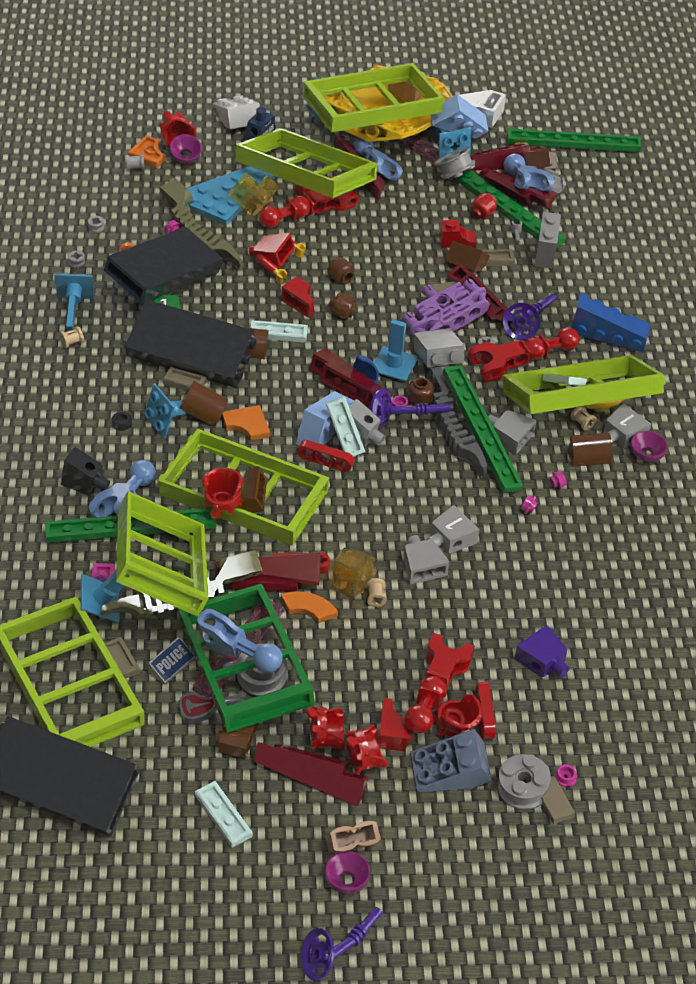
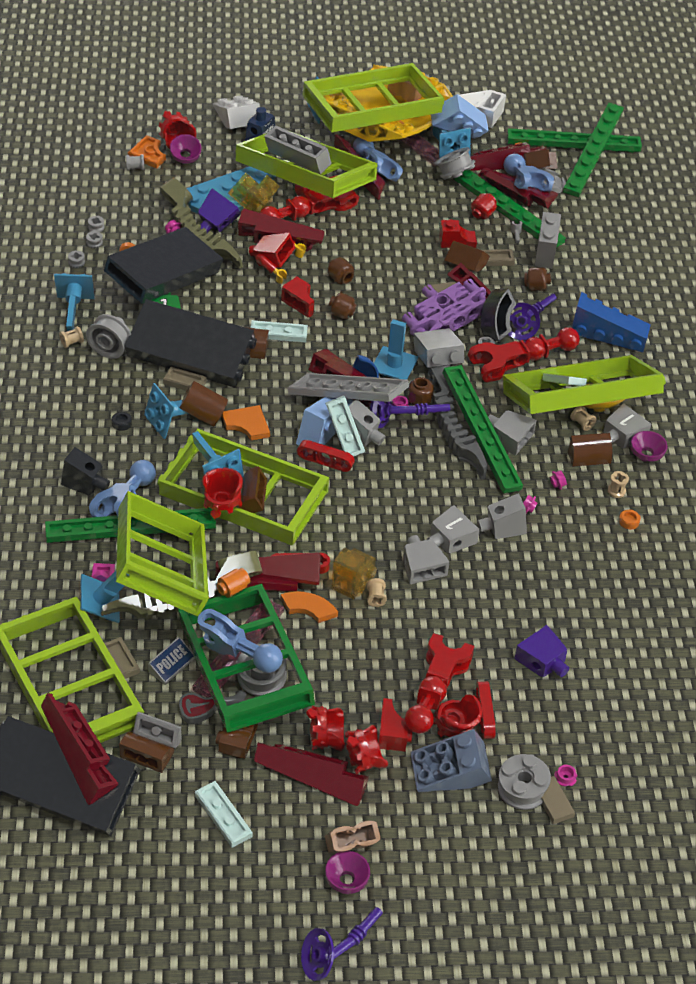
none -> dark red wedge [41,693,118,805]
none -> light grey bush [86,231,103,249]
none -> light grey wheel [86,314,131,359]
none -> reddish brown brick [119,732,174,773]
none -> light grey slope [133,712,182,748]
none -> dark azure piece [192,431,244,478]
none -> dark purple torso [198,188,241,233]
none -> orange brick [216,568,250,598]
none -> dark red wedge [238,209,325,252]
none -> light grey brick [264,125,332,174]
none -> light grey tile [287,373,409,402]
none -> light grey torso [477,494,527,539]
none -> black brick [481,289,517,341]
none -> reddish brown head [524,267,551,291]
none -> green plate [563,102,624,198]
none -> tan bush [608,471,629,498]
none -> orange tile [619,510,641,530]

